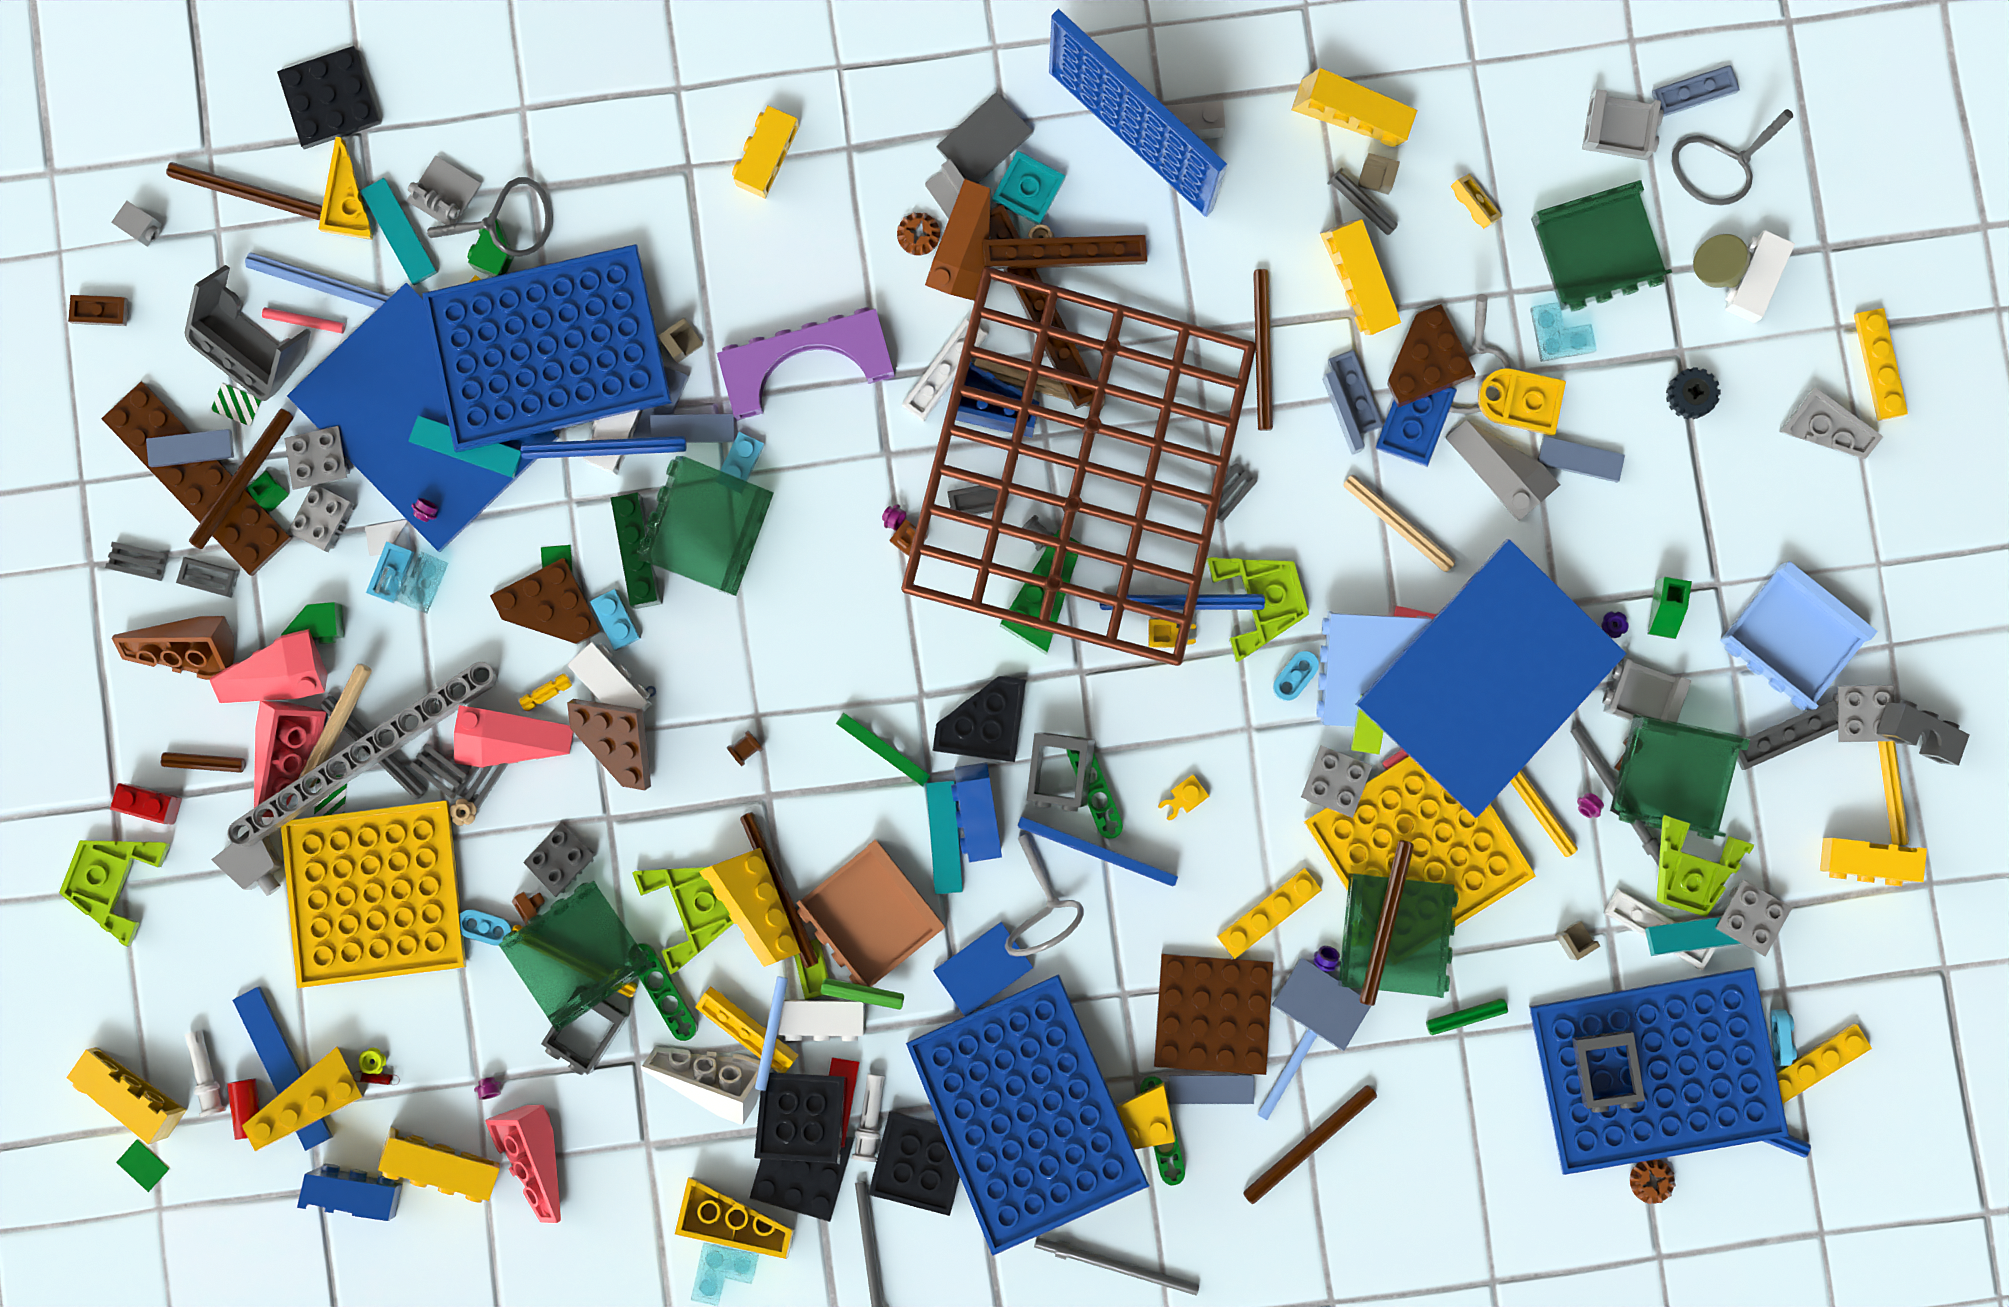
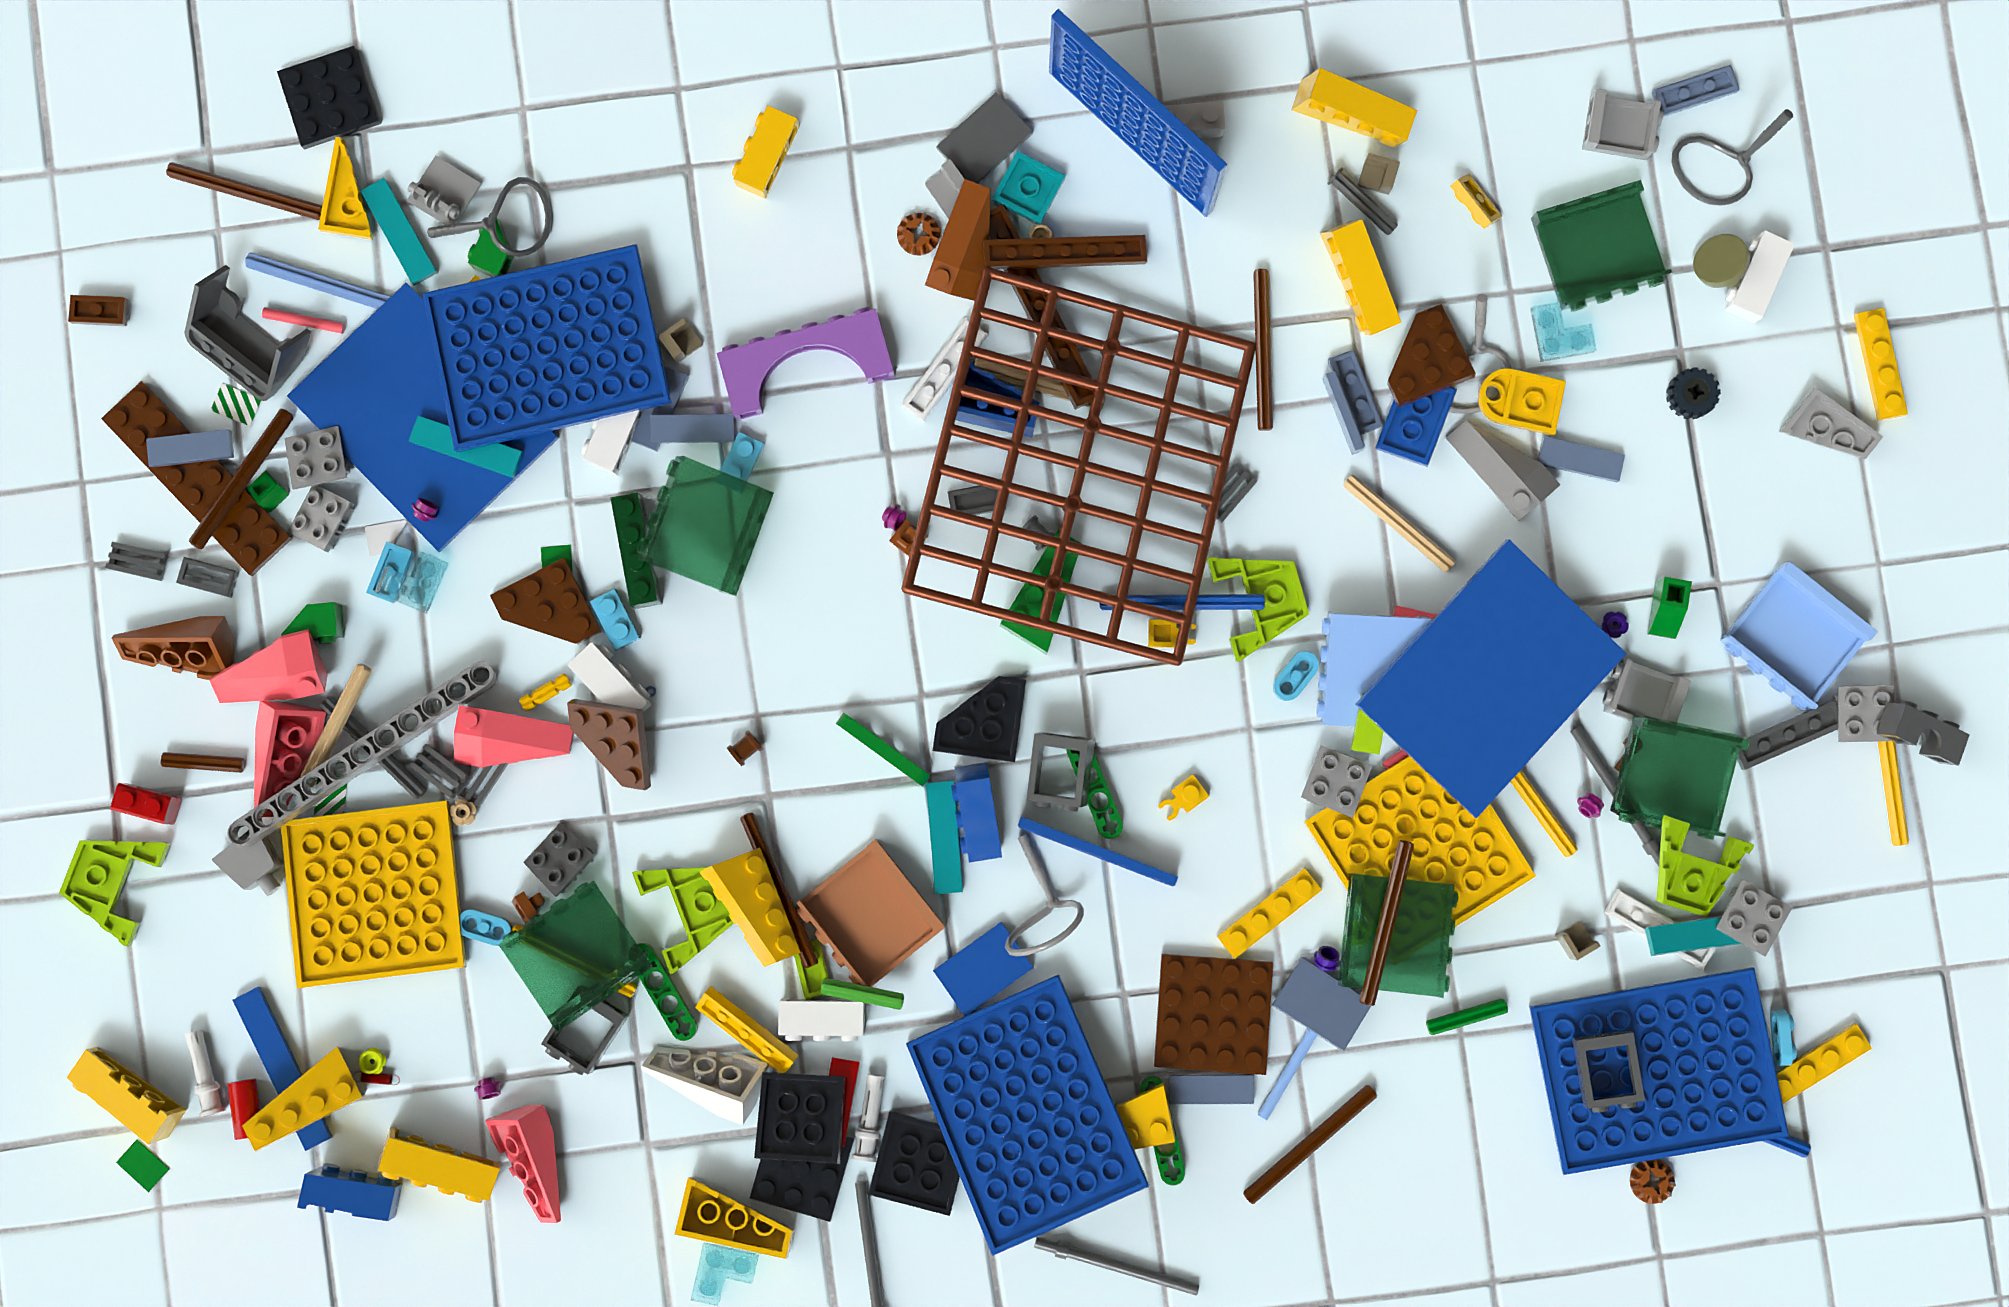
light grey brick [111,200,163,247] -> none
blue axle [521,436,687,459] -> none
light blue bar [755,976,788,1091] -> none
yellow wedge [1820,838,1927,887] -> none

